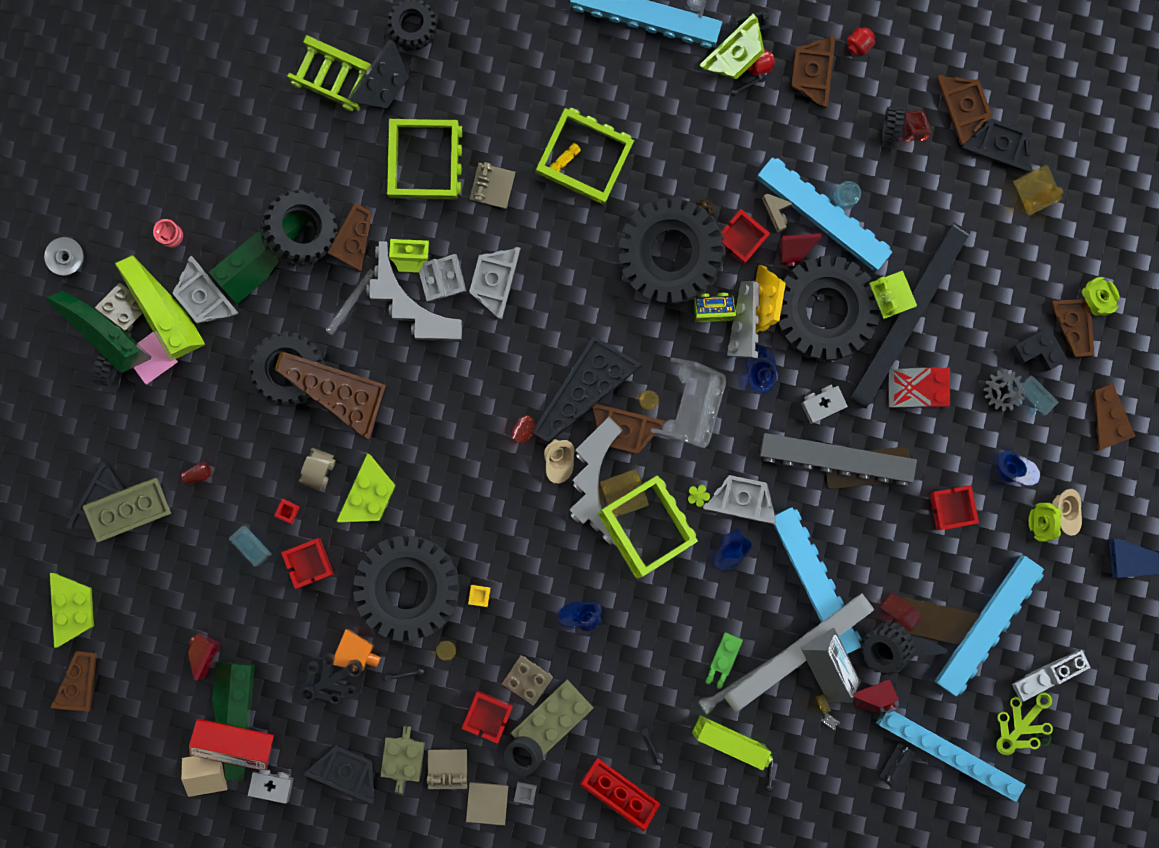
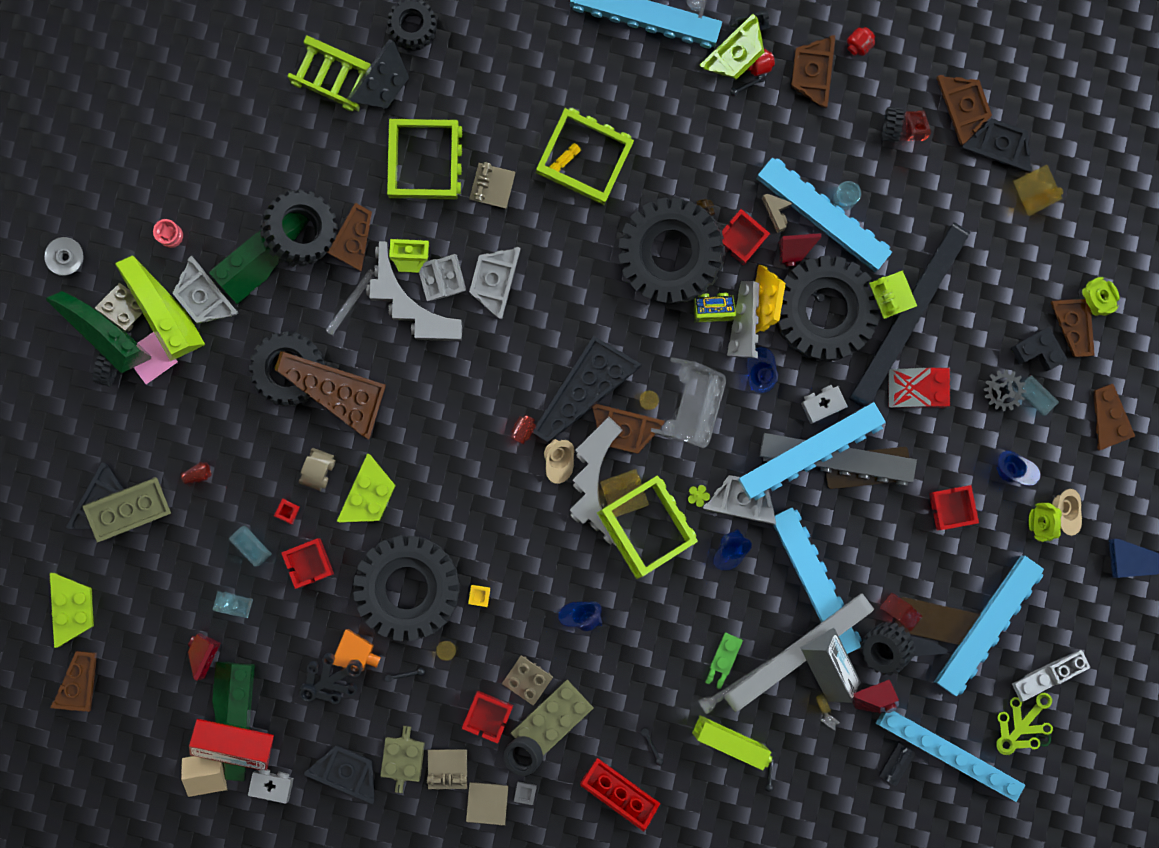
none -> clear light blue slope [213,591,253,618]
none -> medium azure brick [738,402,886,501]

